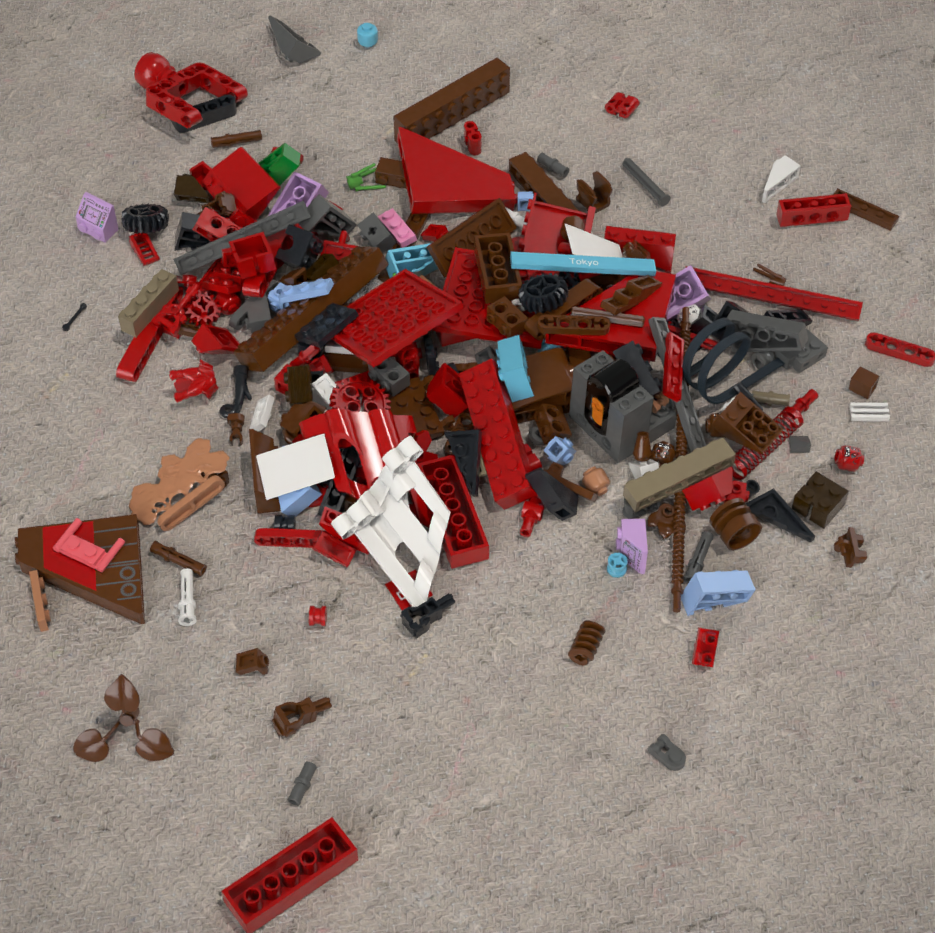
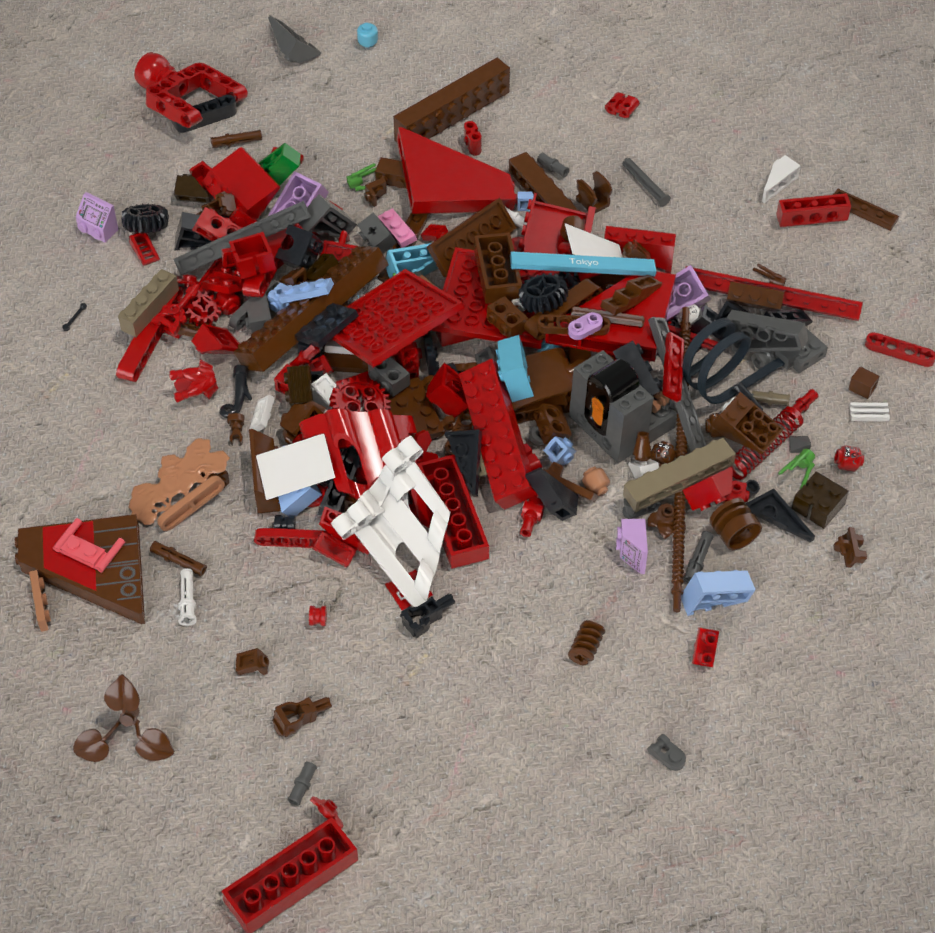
medium azure wheel [607,552,628,578] -> none
none -> red plate [310,796,344,829]
none -> reddish brown bracket [364,177,387,207]
none -> lavender plate [568,312,603,340]
none -> reddish brown brick [727,282,784,311]
none -> bright green plant [778,449,815,489]

